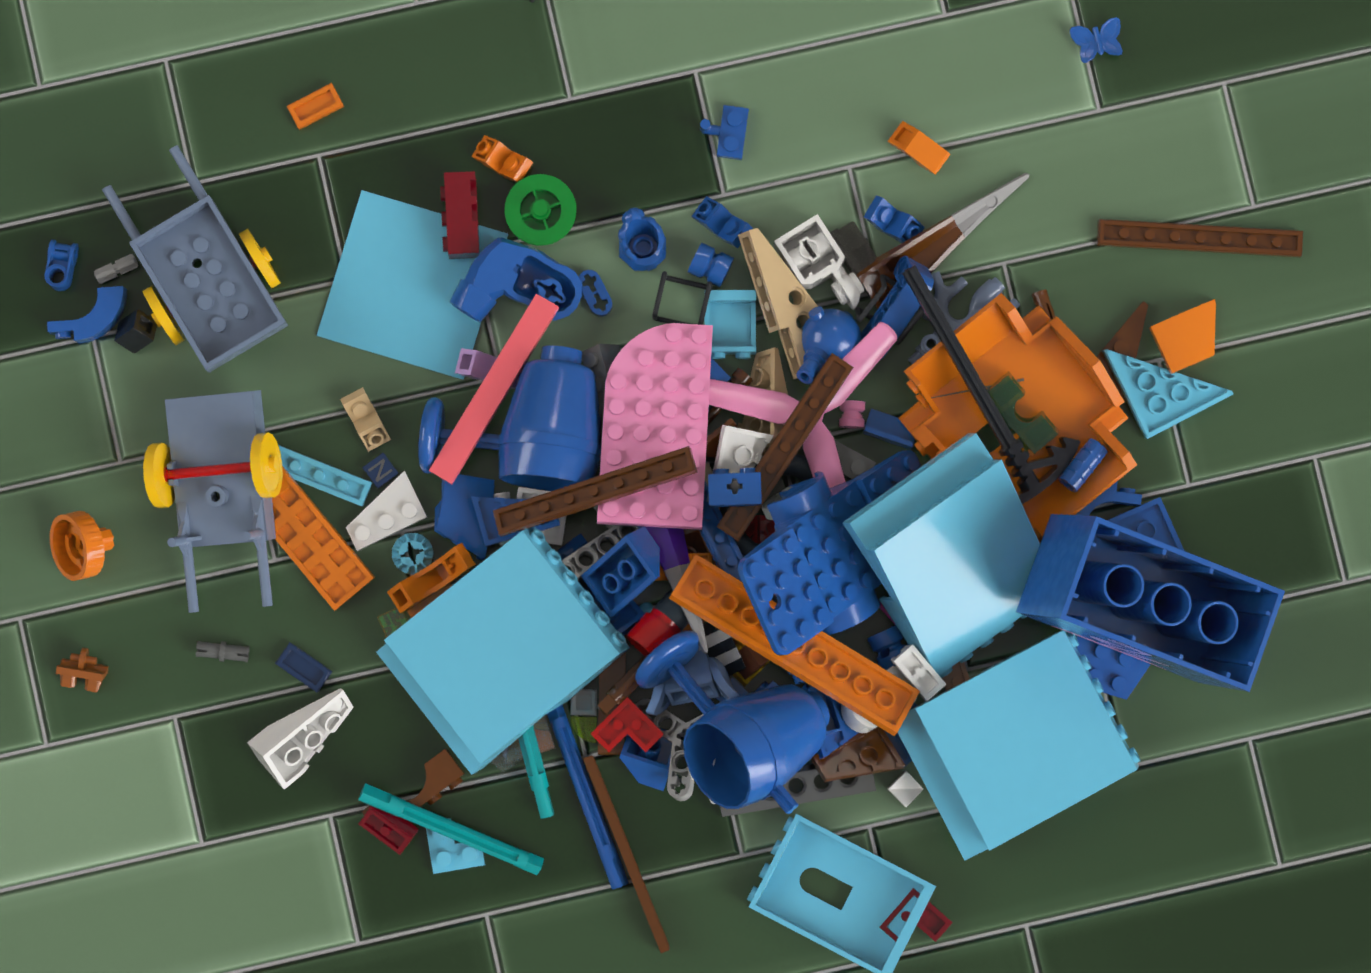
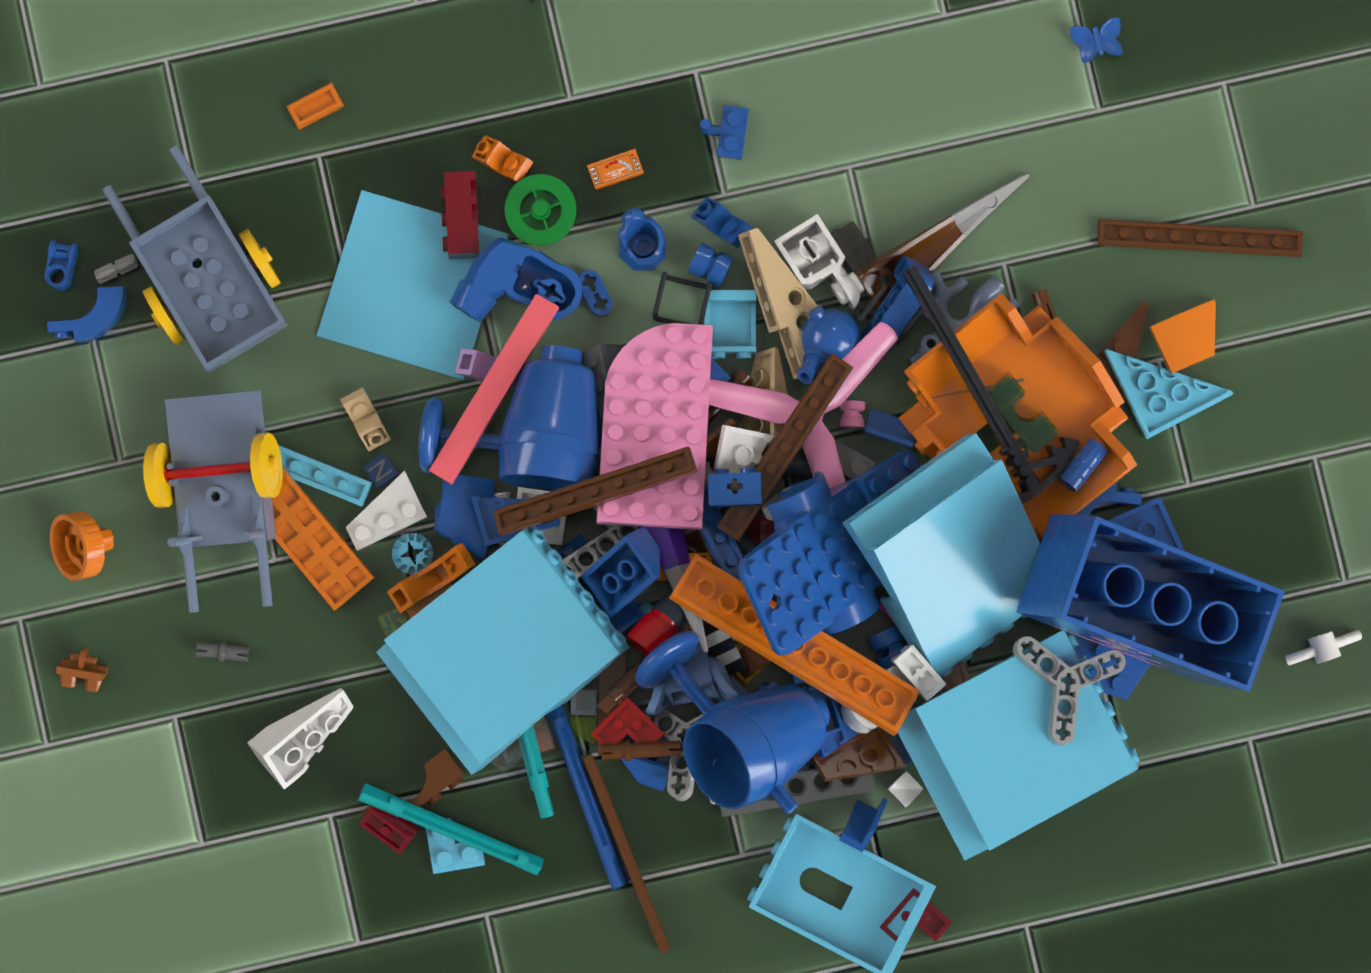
black panel [114,309,157,353] -> none
dark blue tile [275,642,333,693] -> none
blue slope [863,195,925,243] -> none
orange slope [888,121,951,175] -> none
none -> orange tile [587,149,644,190]
none -> reddish brown pin [601,740,681,761]
none -> blue panel [839,798,888,852]
none -> light grey piece [1013,636,1126,746]
none -> white piece [1285,630,1362,665]

